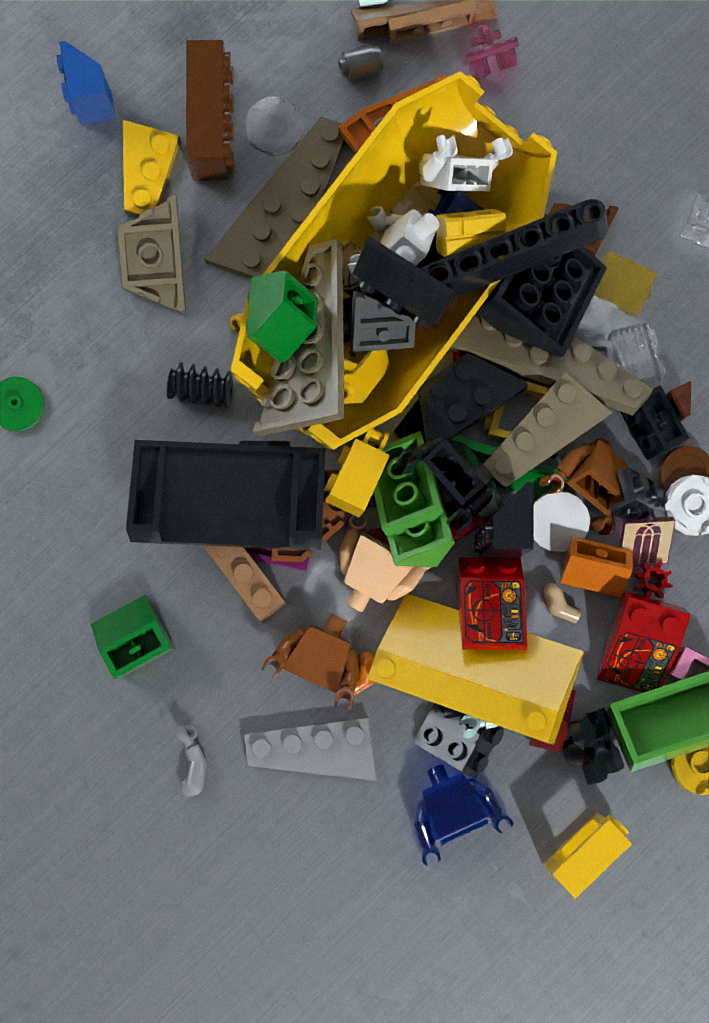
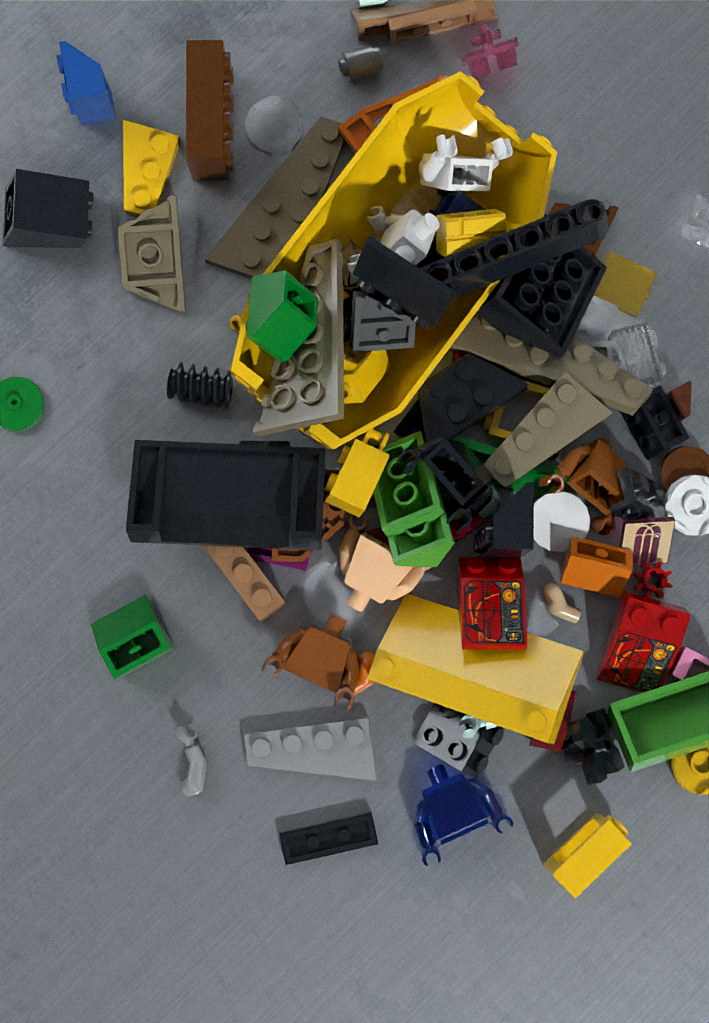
none -> black slope [2,169,94,248]
none -> black tile [279,812,378,865]

